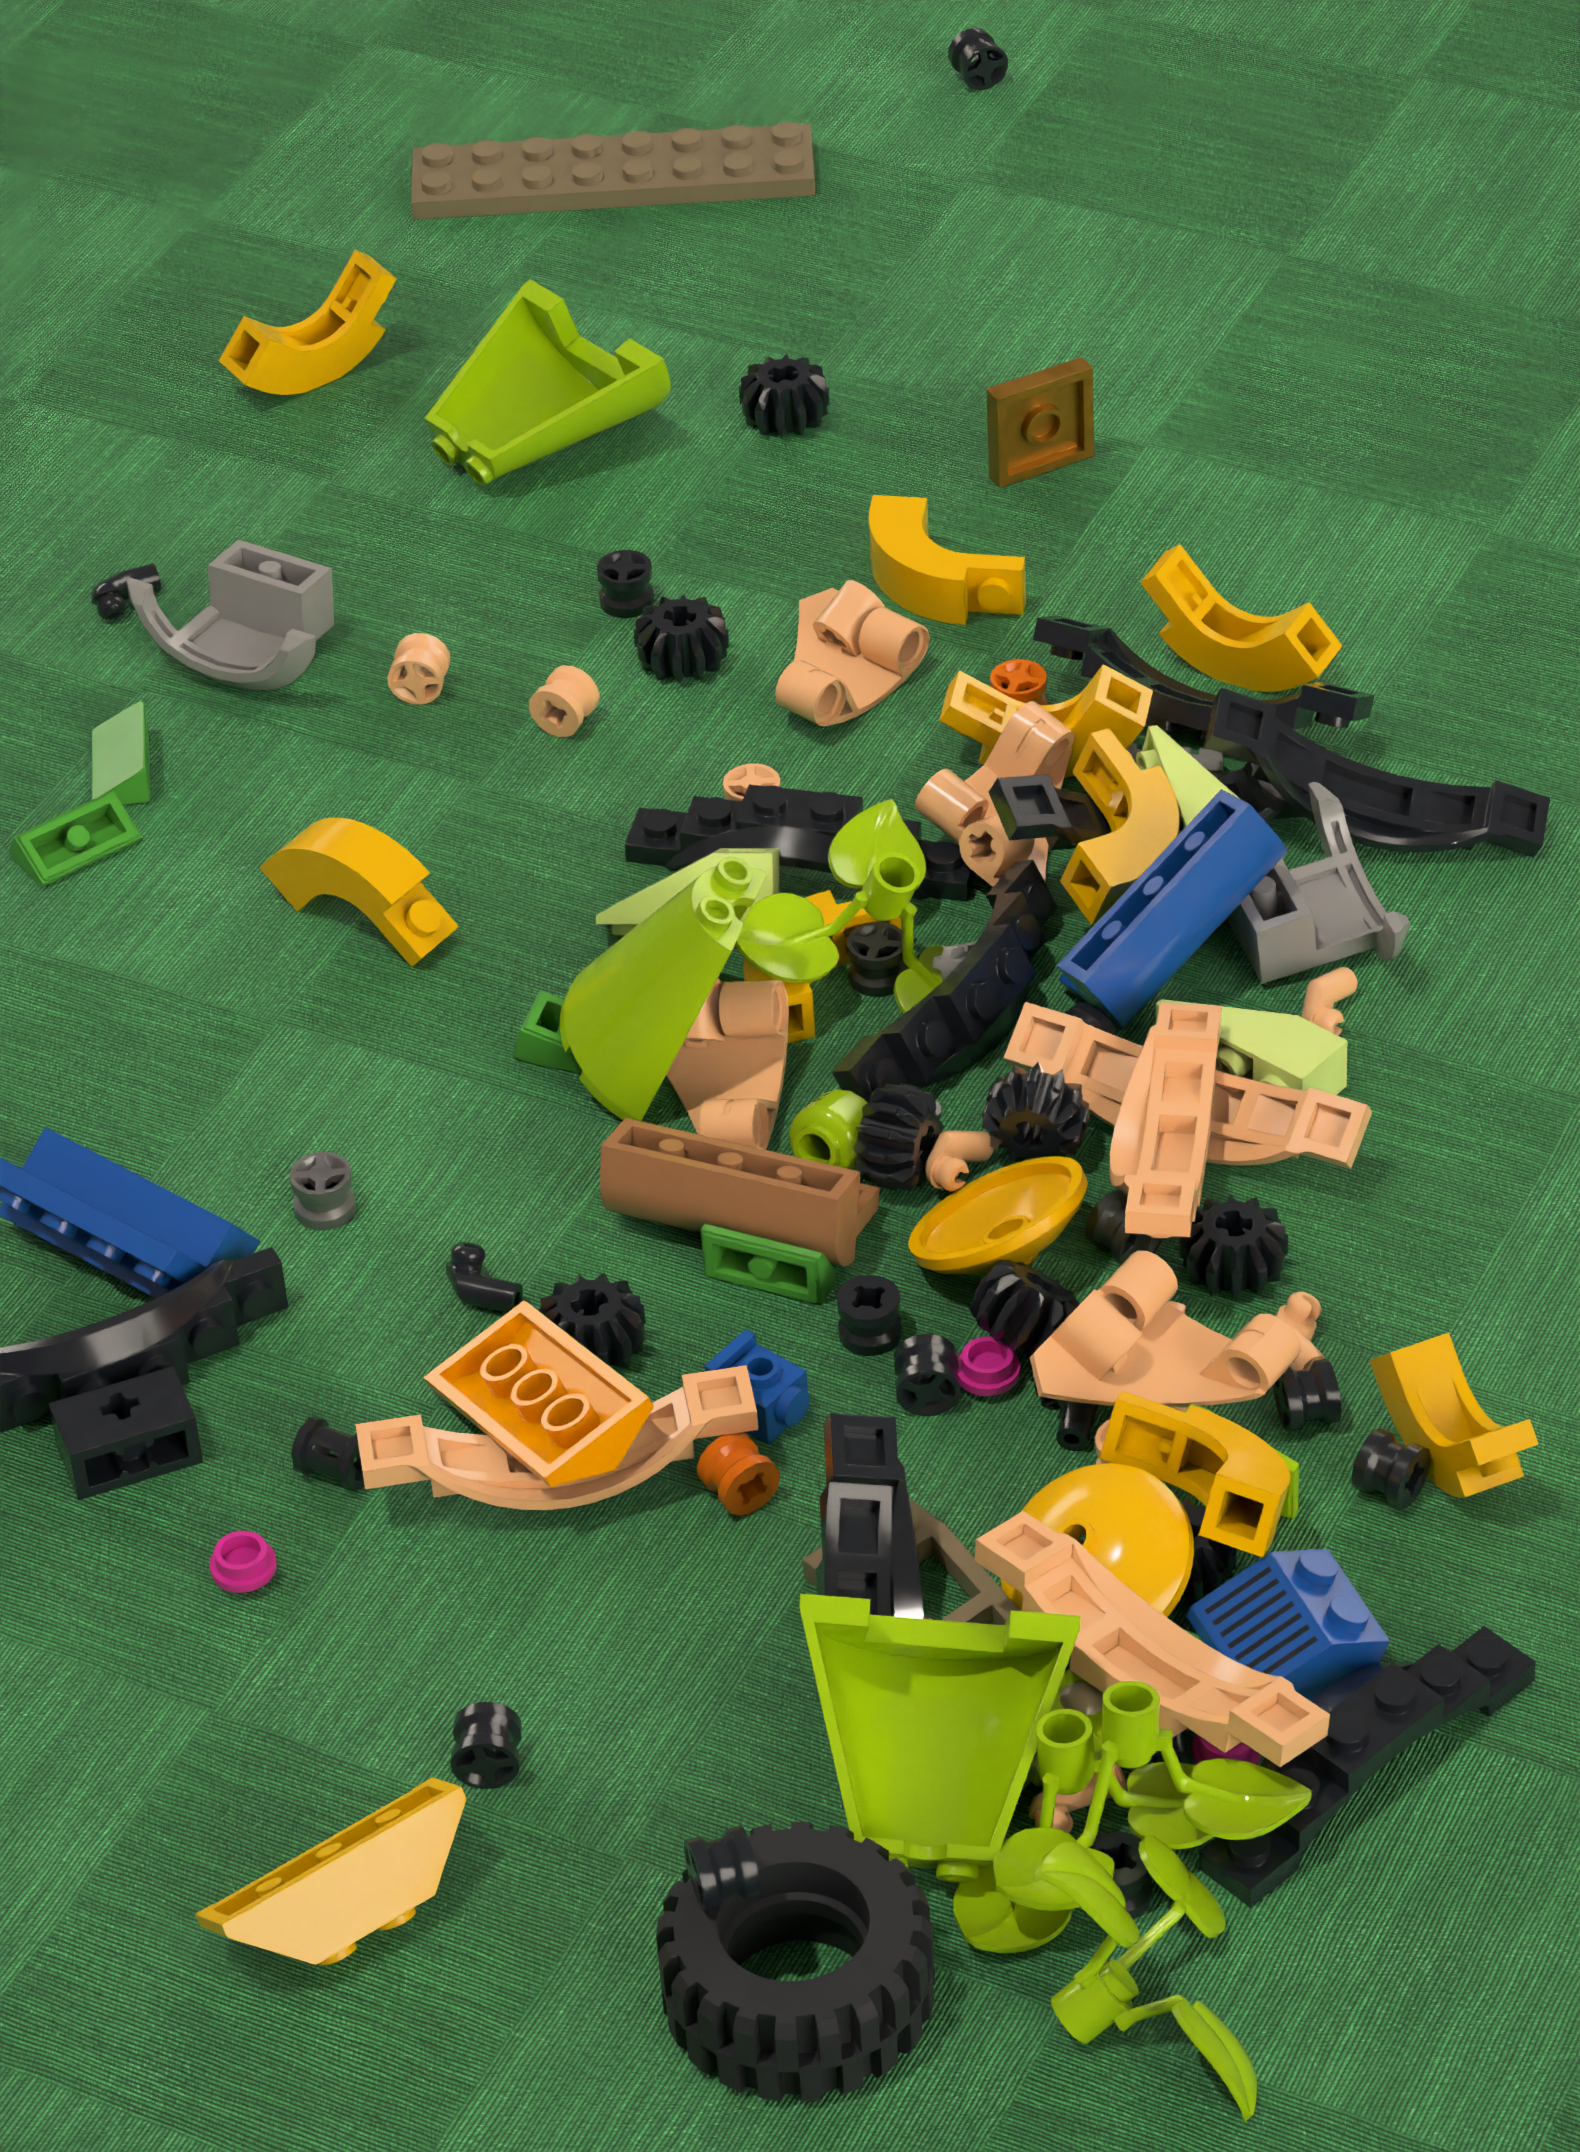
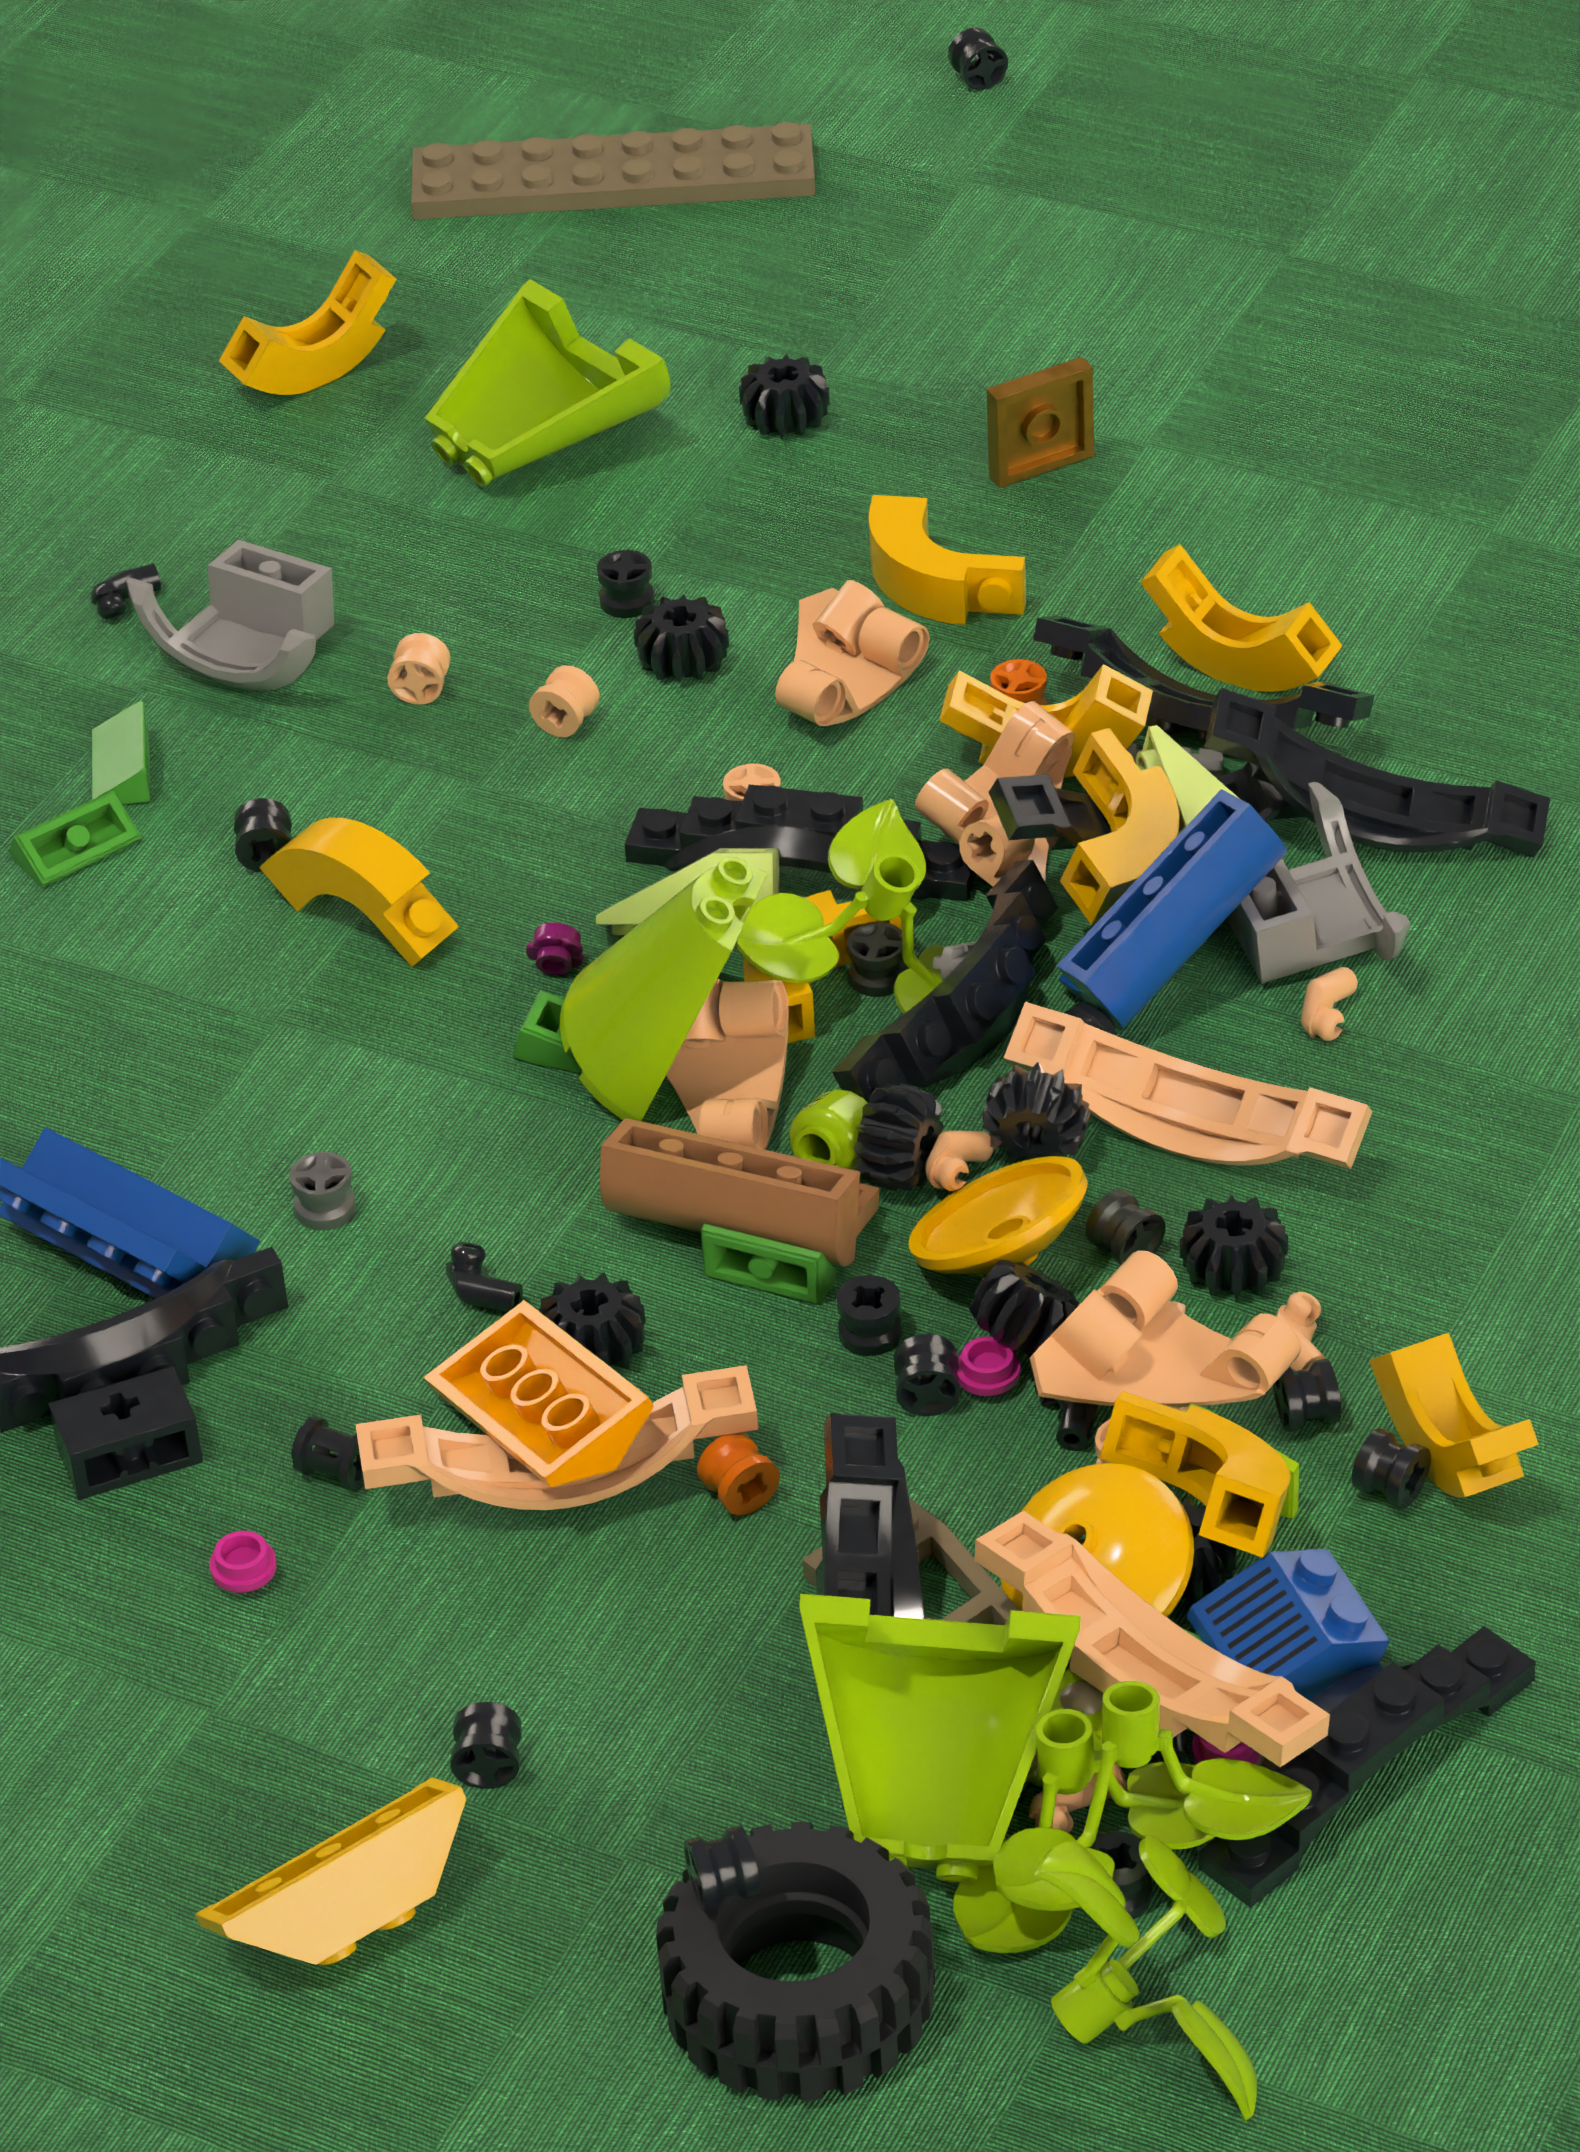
blue brick [704,1329,810,1445] -> none
light nougat piece [1109,1002,1222,1238] -> none
yellowish green slope [1156,999,1348,1095] -> none
none -> black wheel [234,798,292,872]
none -> magenta plate [526,922,584,976]

